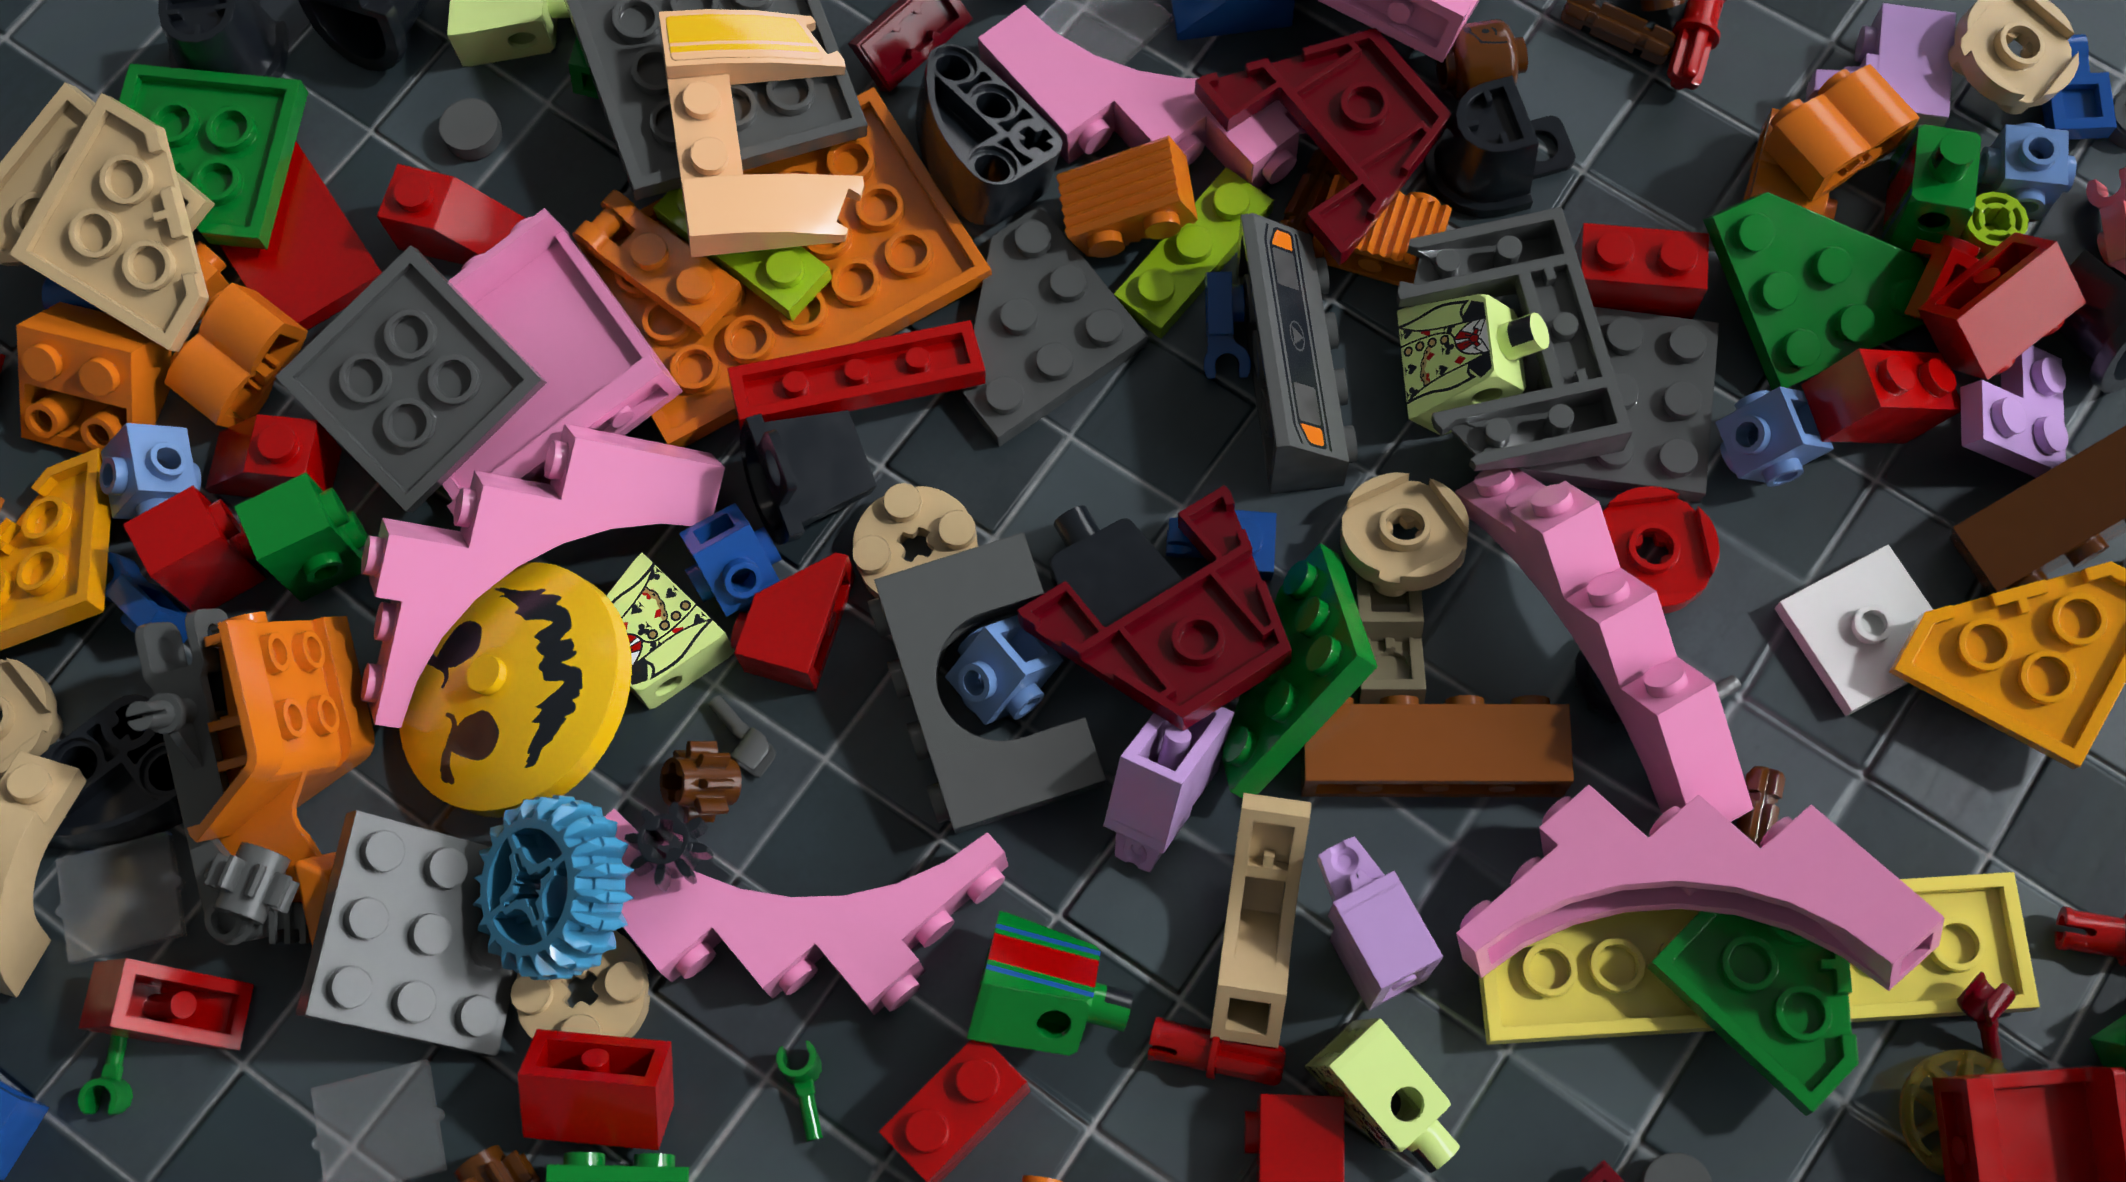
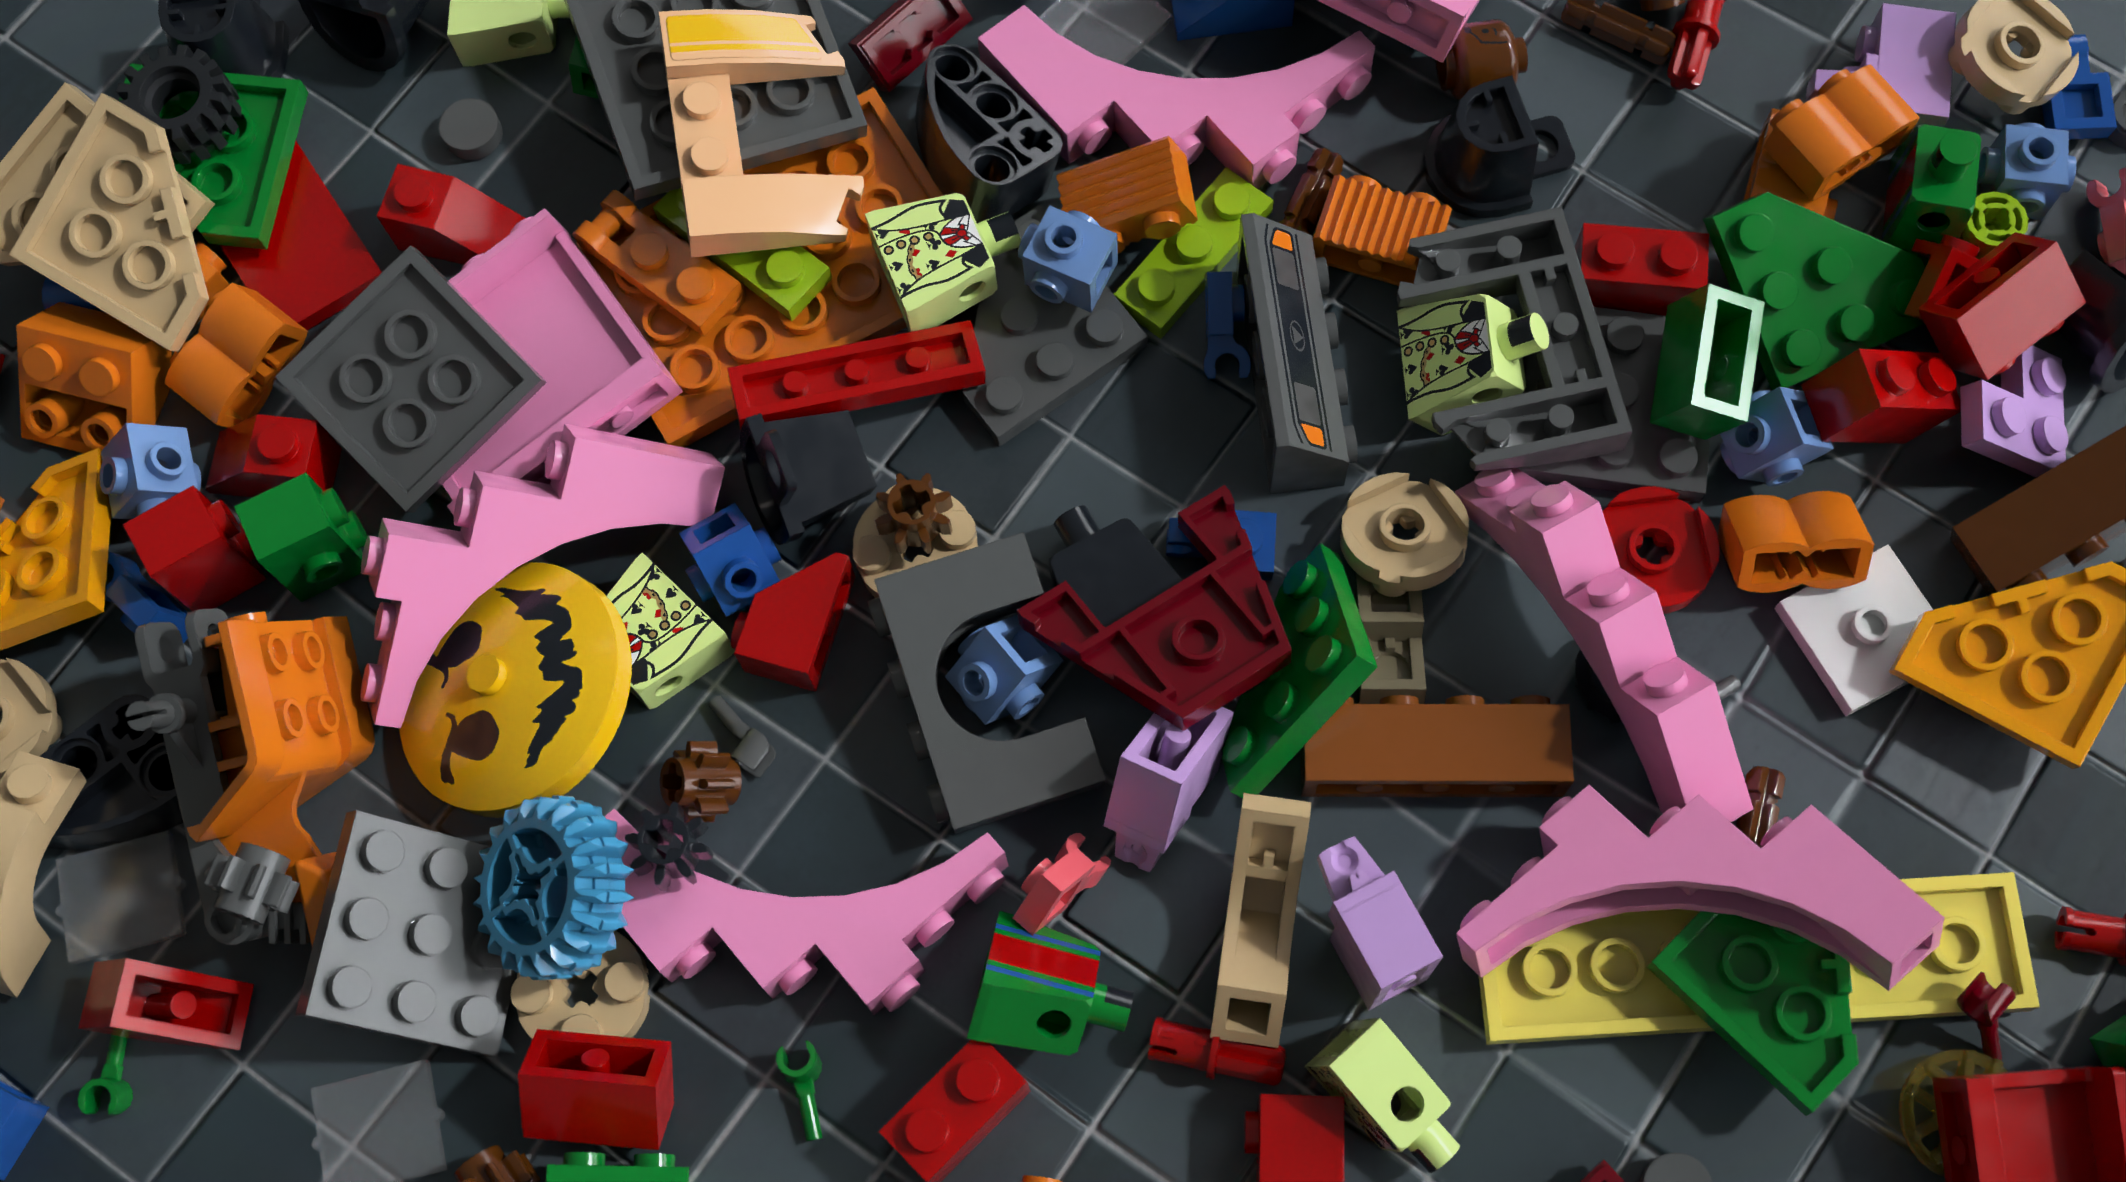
dark red wing [1194,28,1452,265] -> none
none -> black tyre [116,45,242,164]
none -> yellowish green torso [865,193,1021,332]
none -> reddish brown gear [875,473,953,554]
none -> coral plate [1013,833,1111,936]
none -> medium blue brick [1018,205,1118,312]
none -> green brick [1650,284,1765,440]
none -> orange brick [1718,491,1875,593]

